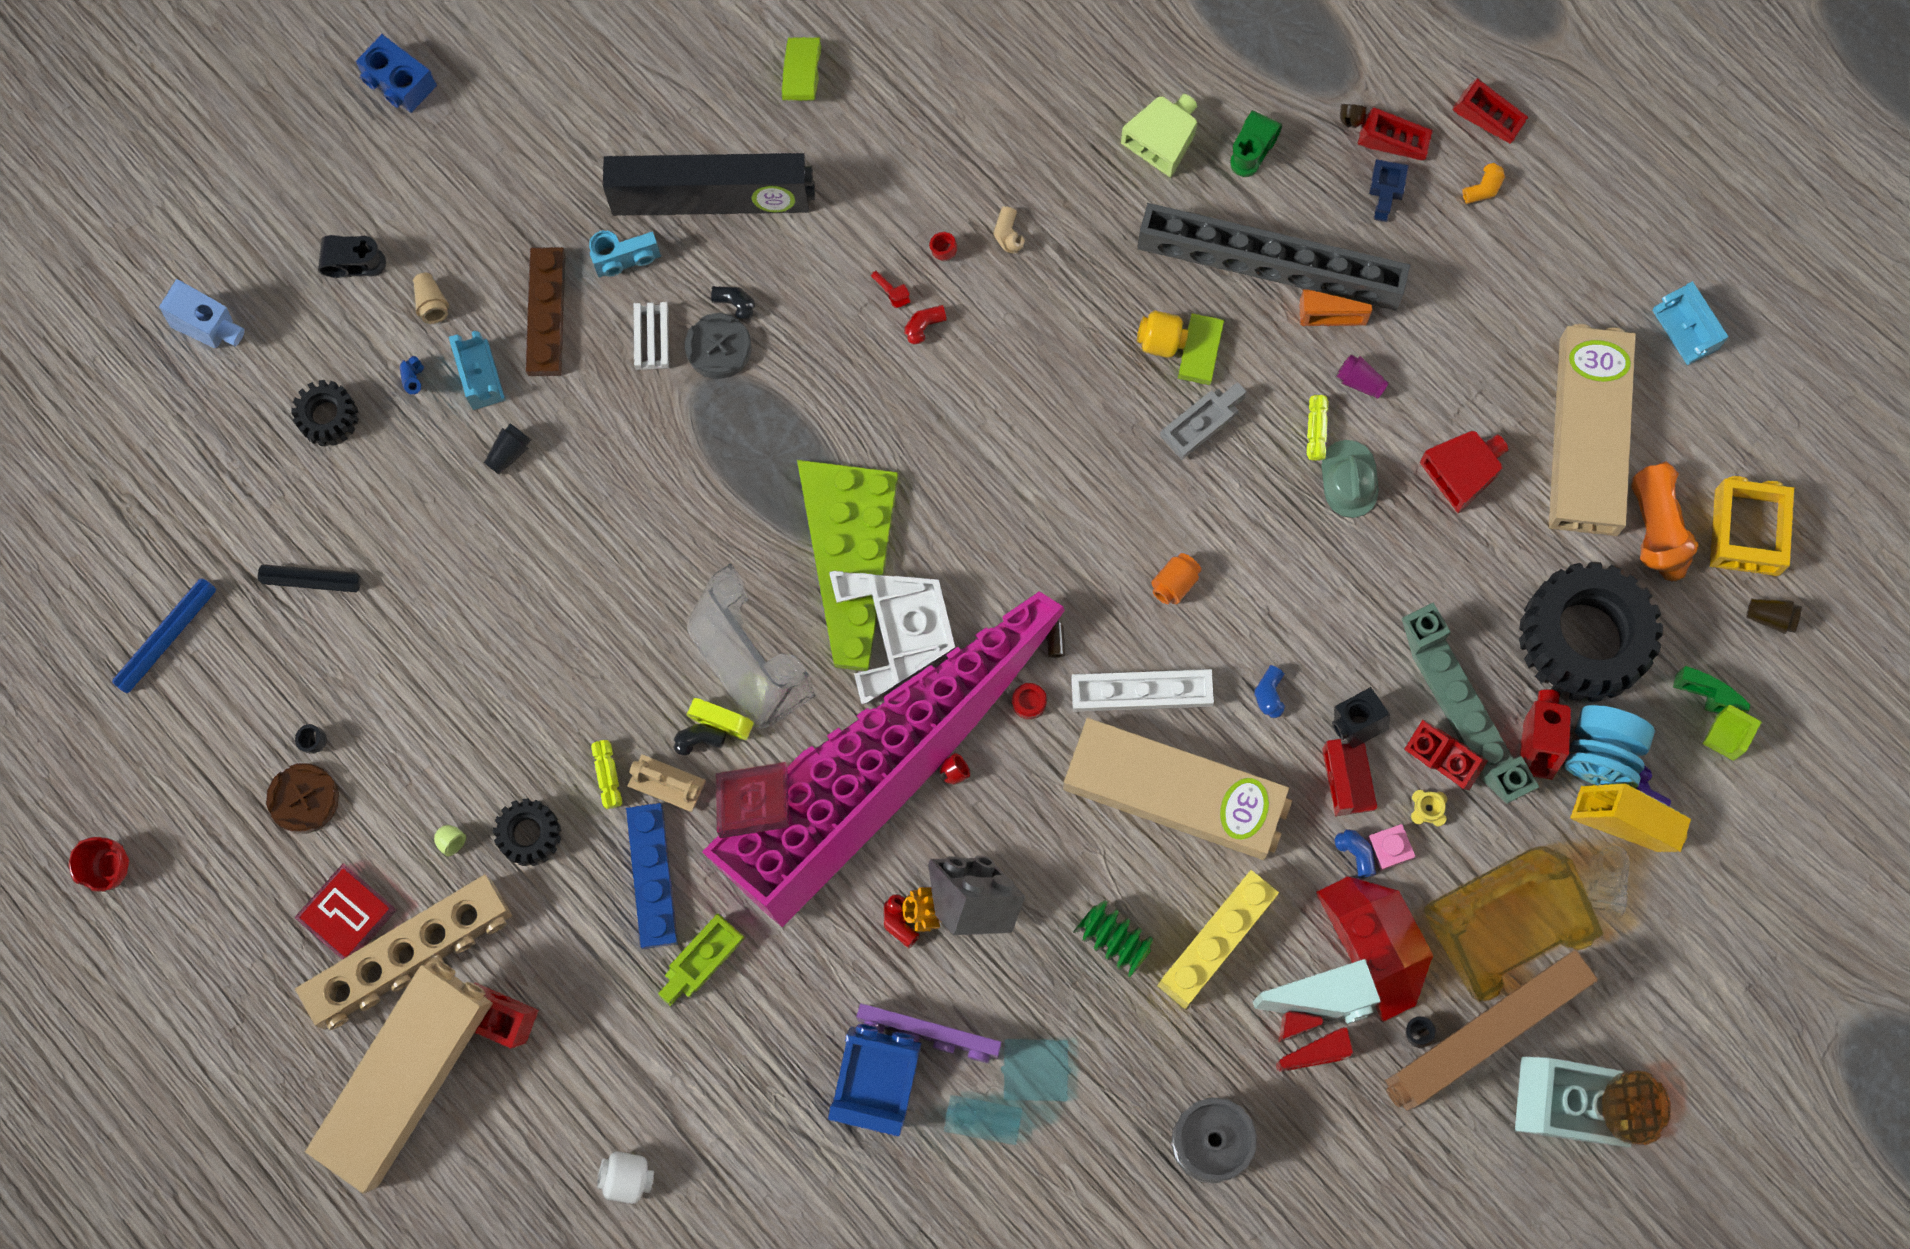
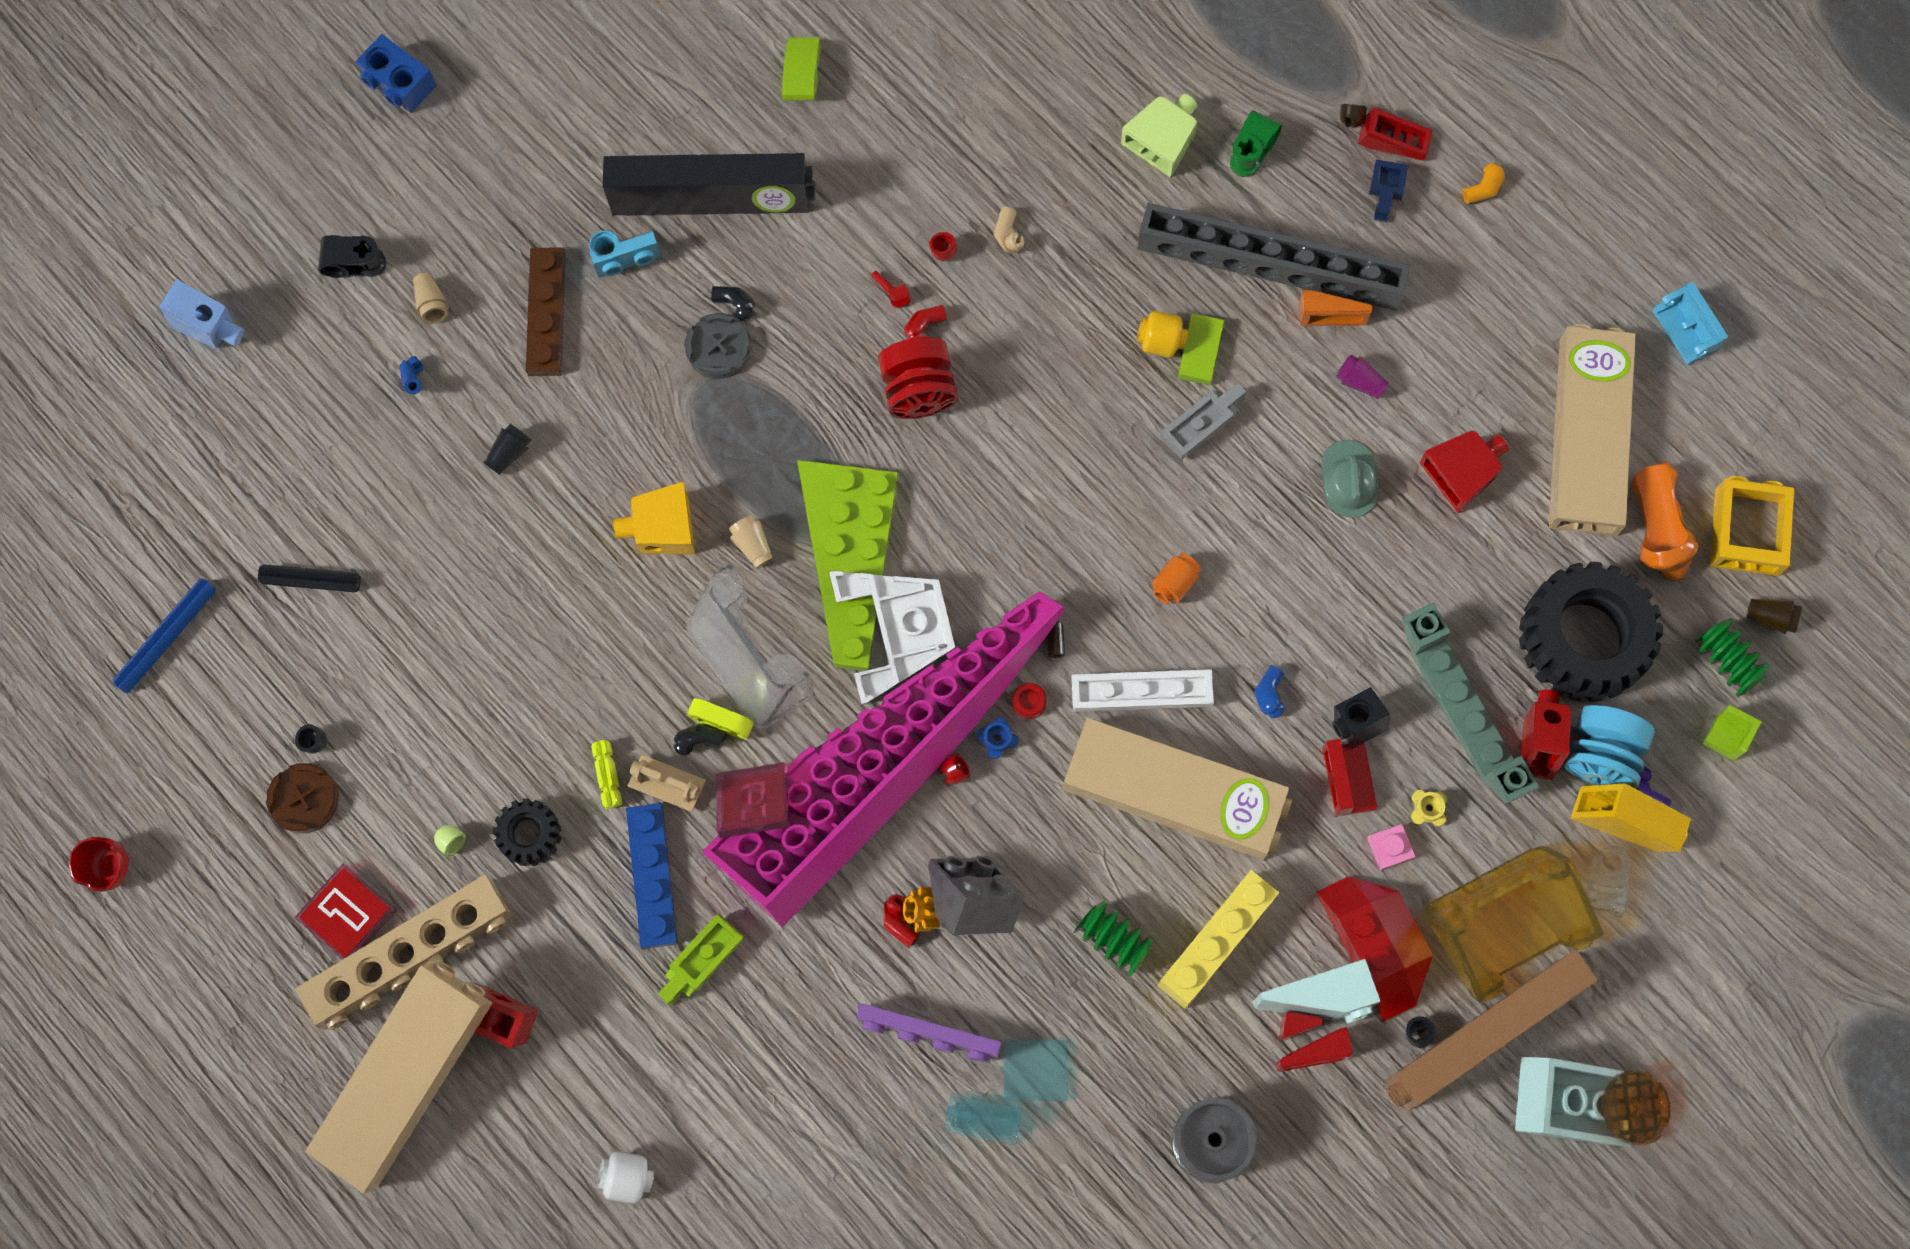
black tyre [291,380,359,446] -> none
medium azure hinge [449,331,505,410] -> none
white tile [634,302,669,370] -> none
blue panel [828,1024,922,1137] -> none
neon yellow axle [1307,395,1329,461] -> none
blue arm [1335,829,1376,878] -> none
red slope [1404,720,1488,790] -> none
red slope [1452,78,1529,144] -> none
green slope [1673,666,1750,714] -> none
none -> yellow torso [613,482,695,555]
none -> tan cone [729,515,773,569]
none -> red wheel [878,337,958,419]
none -> blue plate [977,718,1018,759]
none -> green piece [1694,618,1770,698]

